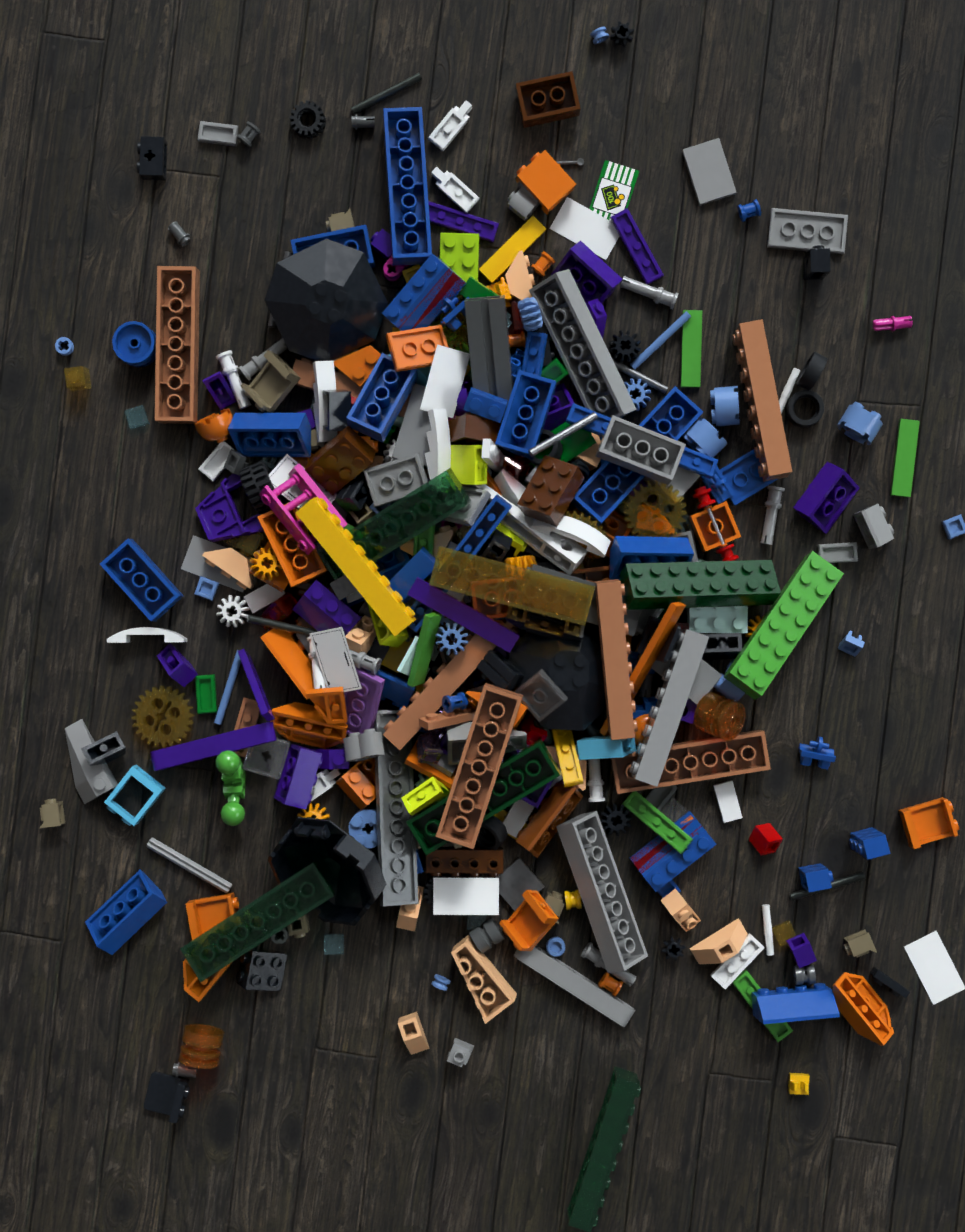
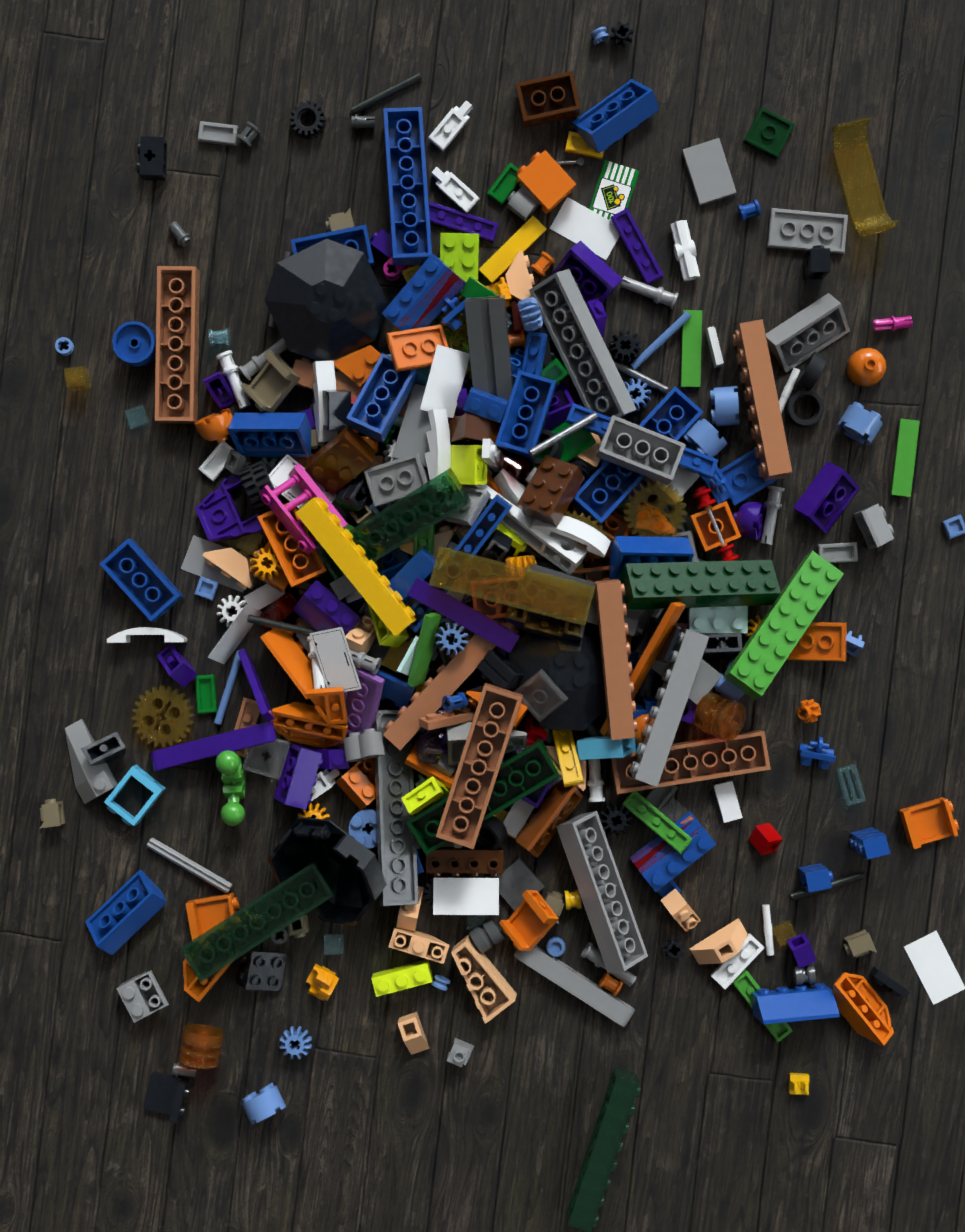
none -> light grey slope [116,970,169,1023]
none -> clear light blue bush [208,328,231,346]
none -> white sticker [208,604,262,664]
none -> medium blue brick [241,1082,286,1125]
none -> medium blue gear [280,1026,312,1059]
none -> light orange hair [306,964,339,1001]
none -> neon yellow brick [371,959,433,997]
none -> light nougat slope [389,928,449,964]
none -> green tile [487,163,520,206]
none -> yellow tile [565,131,604,159]
none -> blue slope [572,79,660,153]
none -> white piece [670,220,700,281]
none -> white tile [705,326,724,368]
none -> dark purple cylinder [733,502,766,540]
none -> dark green tile [743,106,795,160]
none -> light grey slope [766,293,850,373]
none -> orange tile [787,622,847,662]
none -> orange gear [797,699,821,723]
none -> clear yellow windscreen [832,116,899,238]
none -> clear light blue tile [836,764,866,806]
none -> orange cylinder [846,348,886,387]

